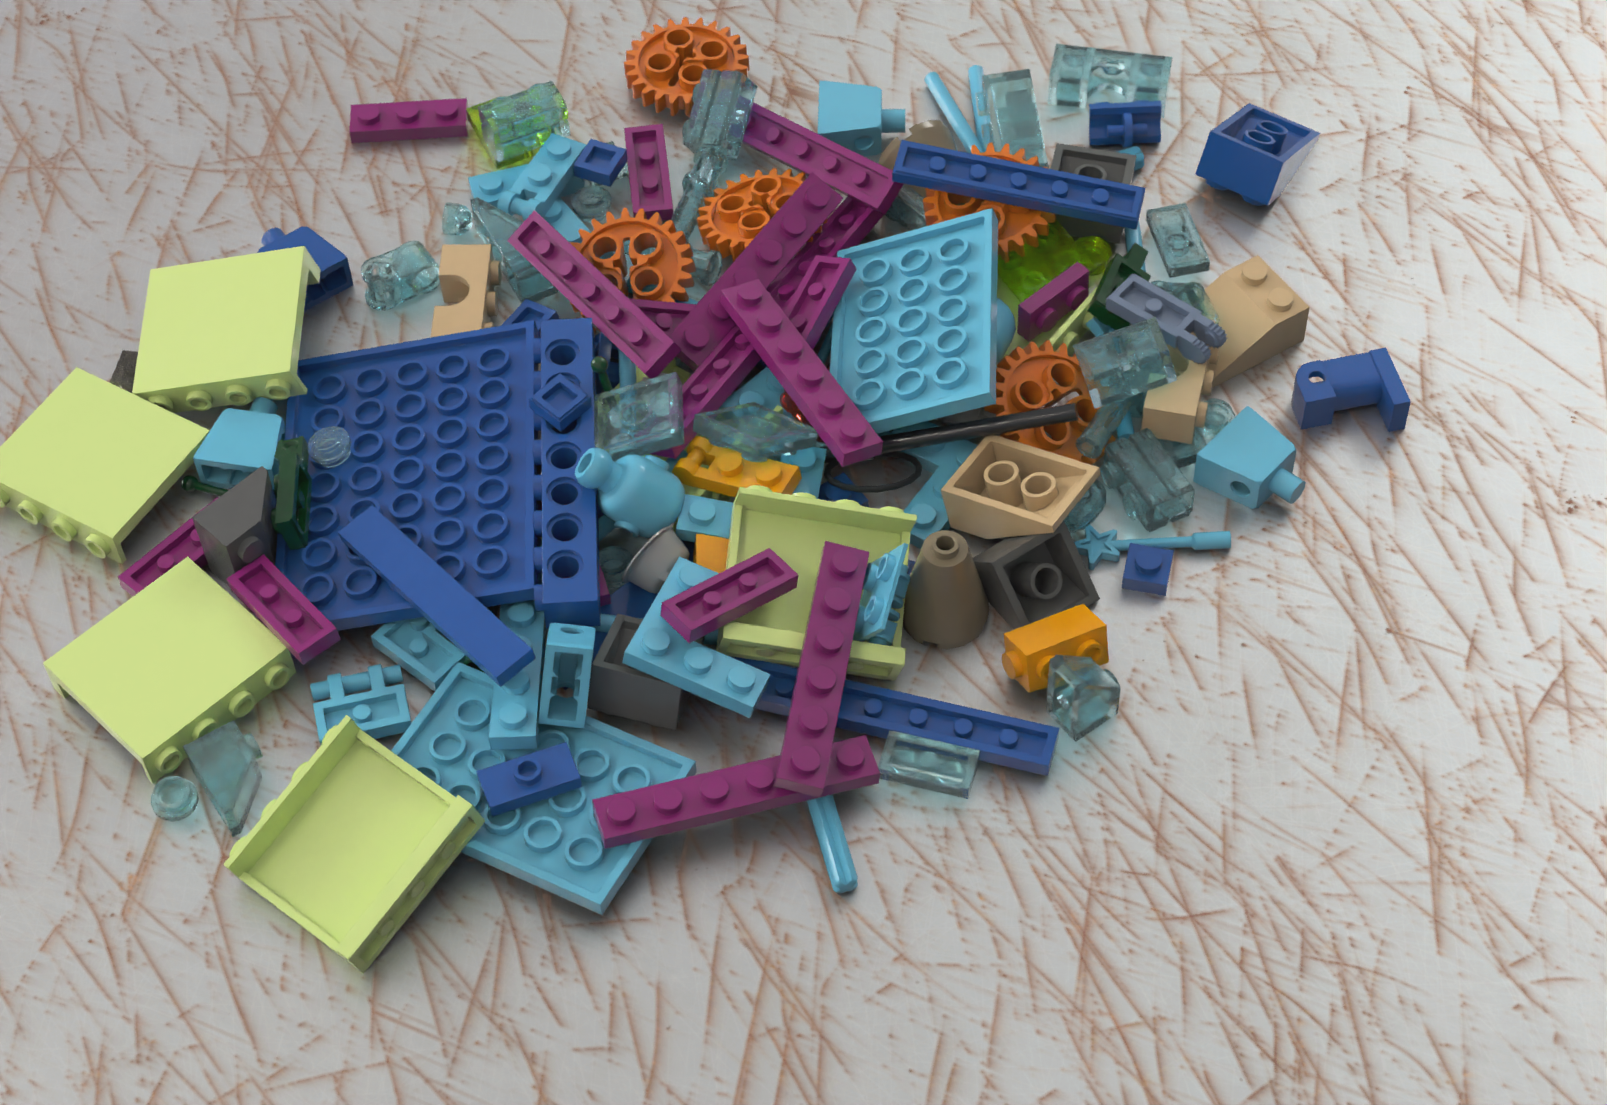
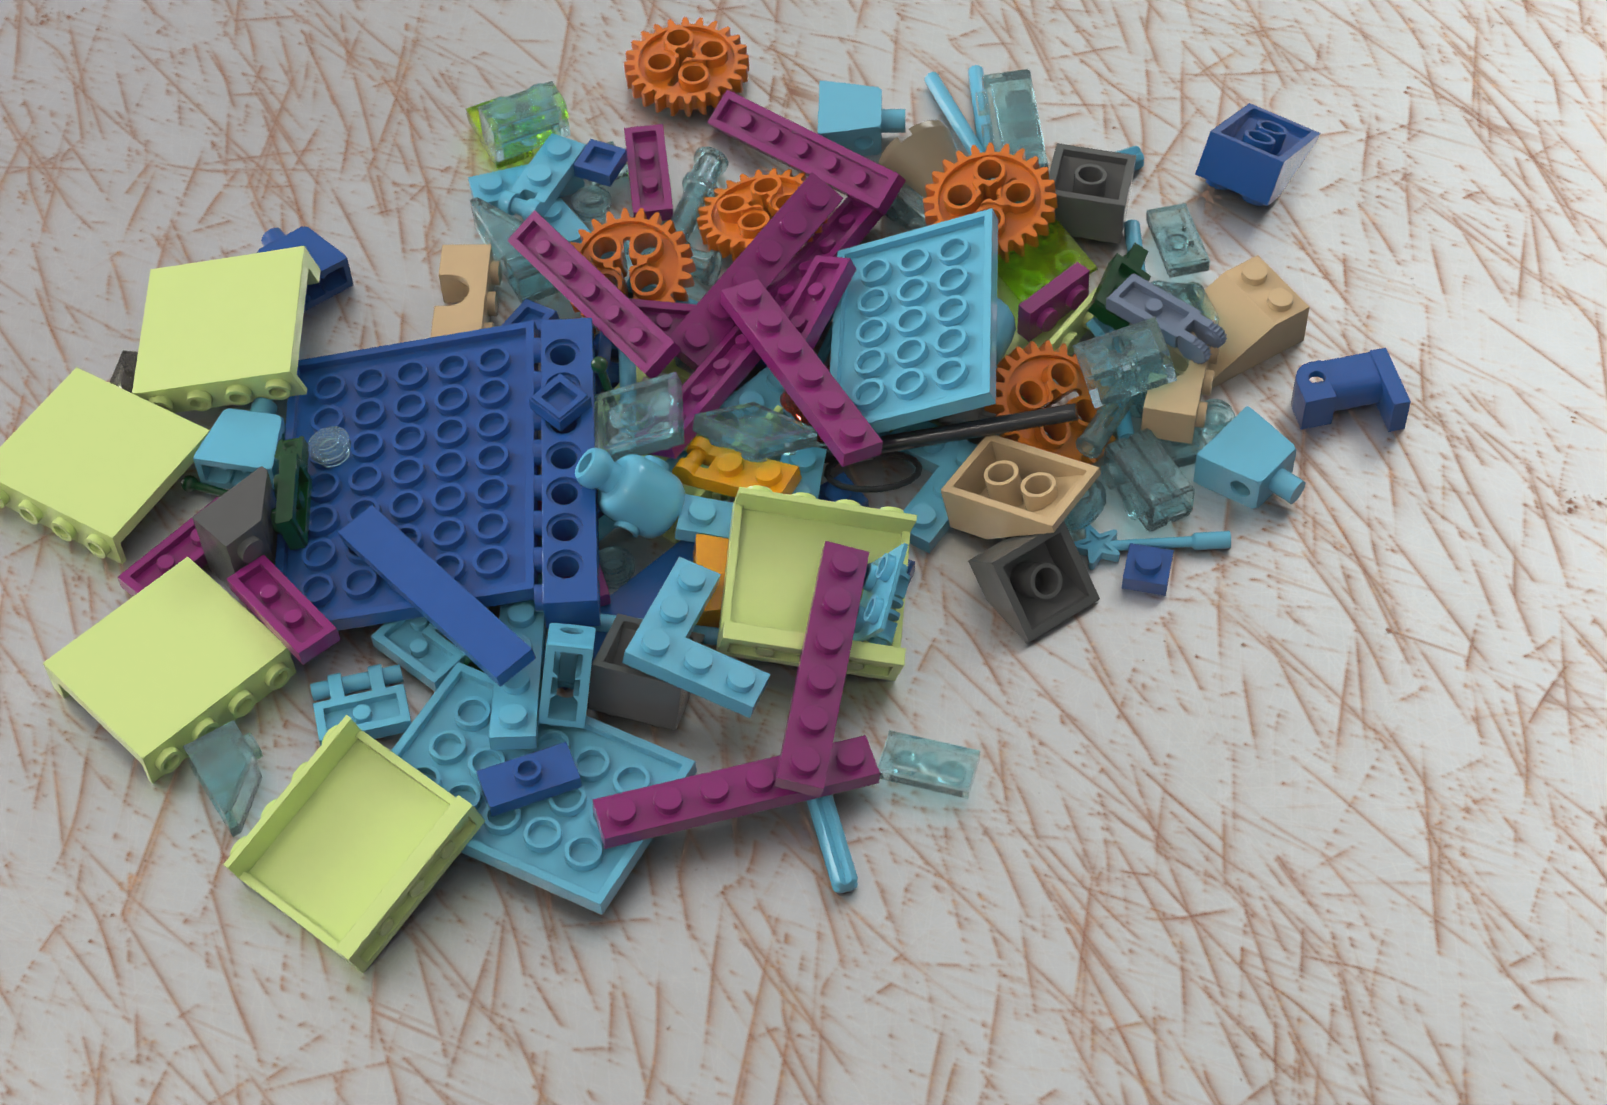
clear light blue plate [151,776,199,821] -> none
magenta plate [349,98,469,143] -> none
clear light blue piece [361,241,440,311] -> none
clear light blue hinge [442,202,473,236] -> none
light grey piece [622,521,690,594] -> none
magenta plate [661,548,799,643] -> none
clear light blue brick [682,69,758,161] -> none
blue plate [691,649,1060,776] -> none
blue tile [892,140,1146,230] -> none
dark tan cone [903,530,989,650] -> none
light orange brick [1002,604,1109,693] -> none
clear light blue slope [1046,655,1121,742] -> none
clear light blue arch [1048,43,1172,118] -> none
clear neon green tile [1070,236,1112,276] -> none
blue hips [1089,100,1162,148] -> none

